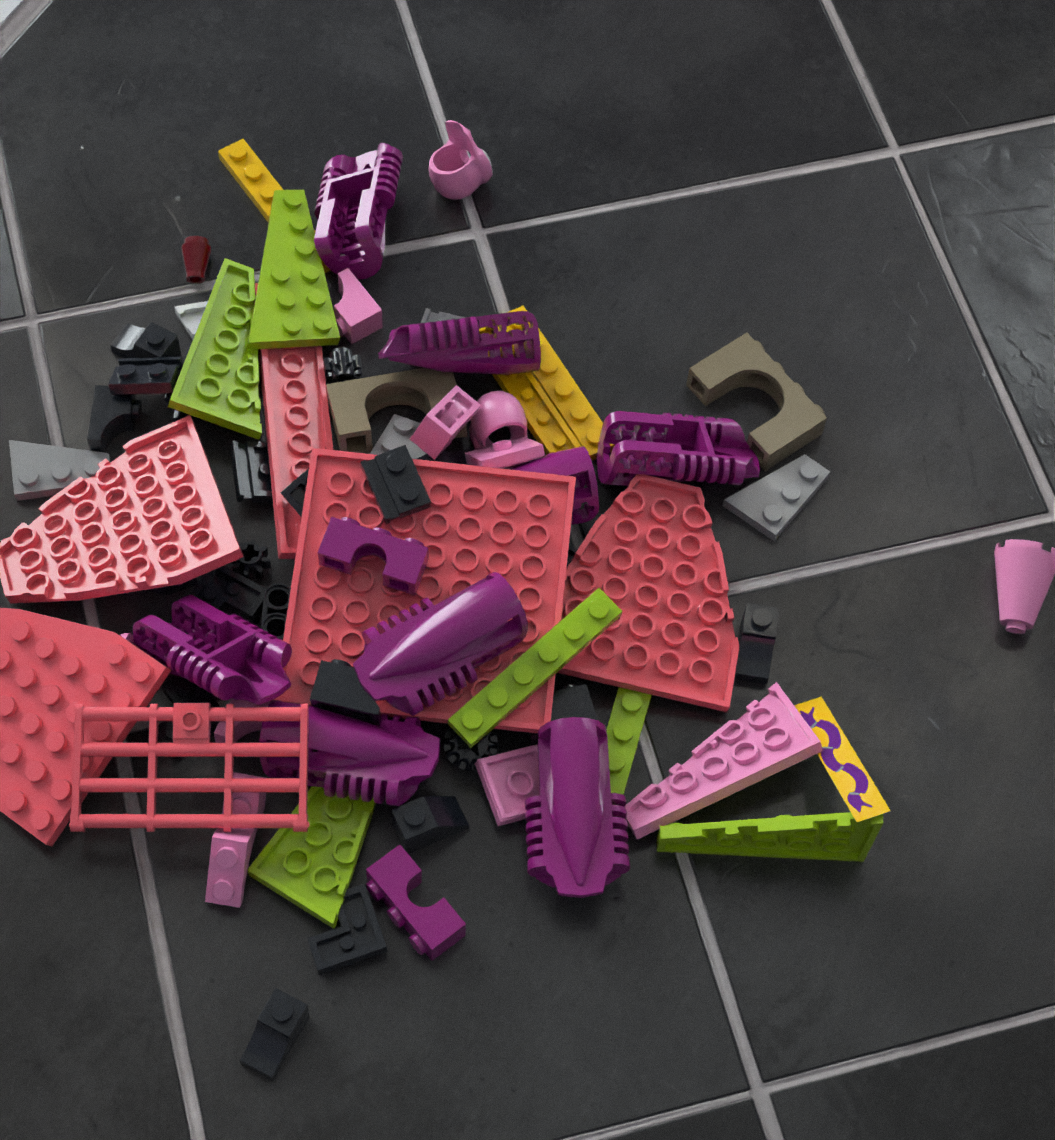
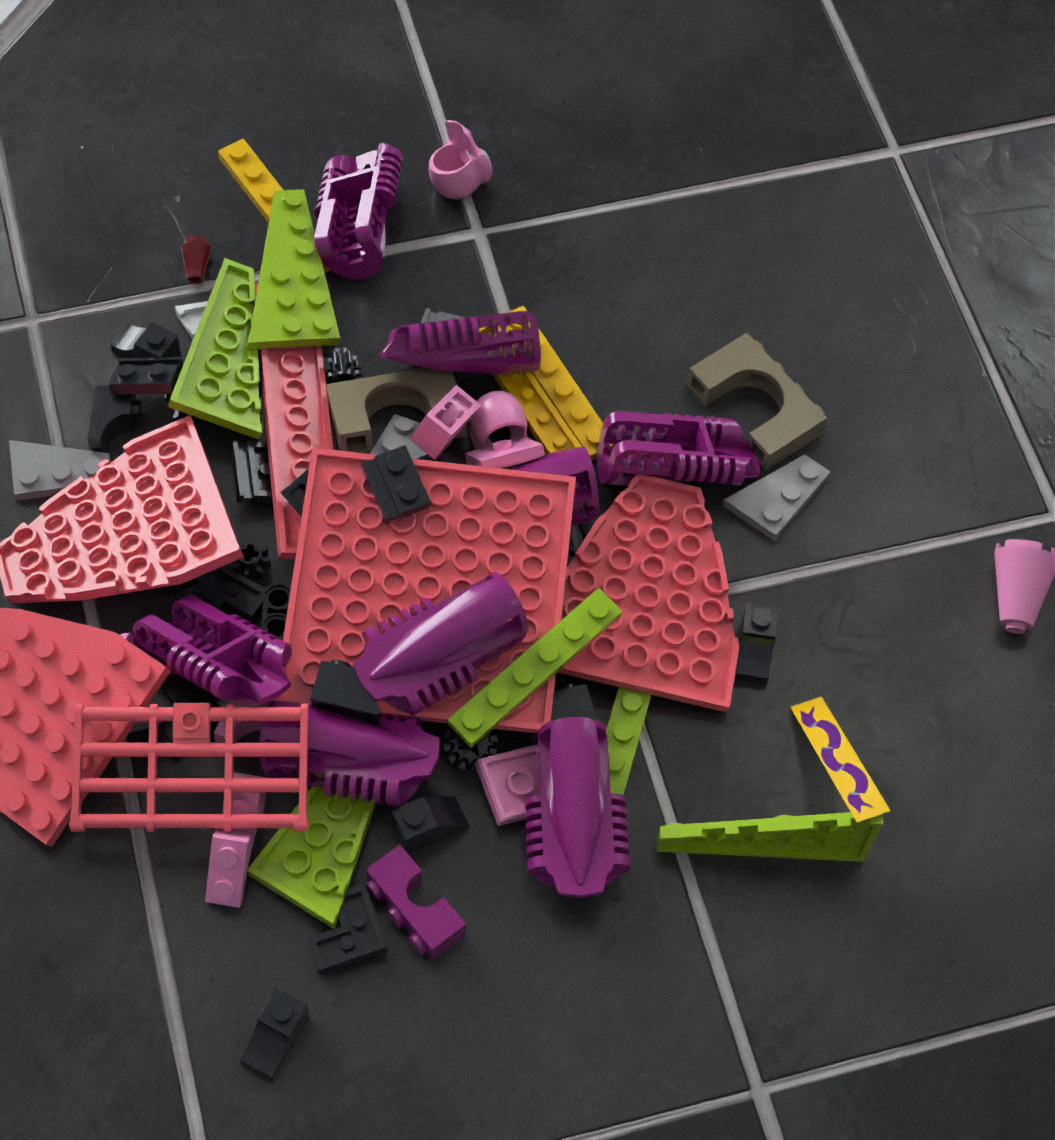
magenta arch [317,517,429,596] -> none
bright pink arch [334,268,383,344] -> none
bright pink wing [625,682,823,839] -> none

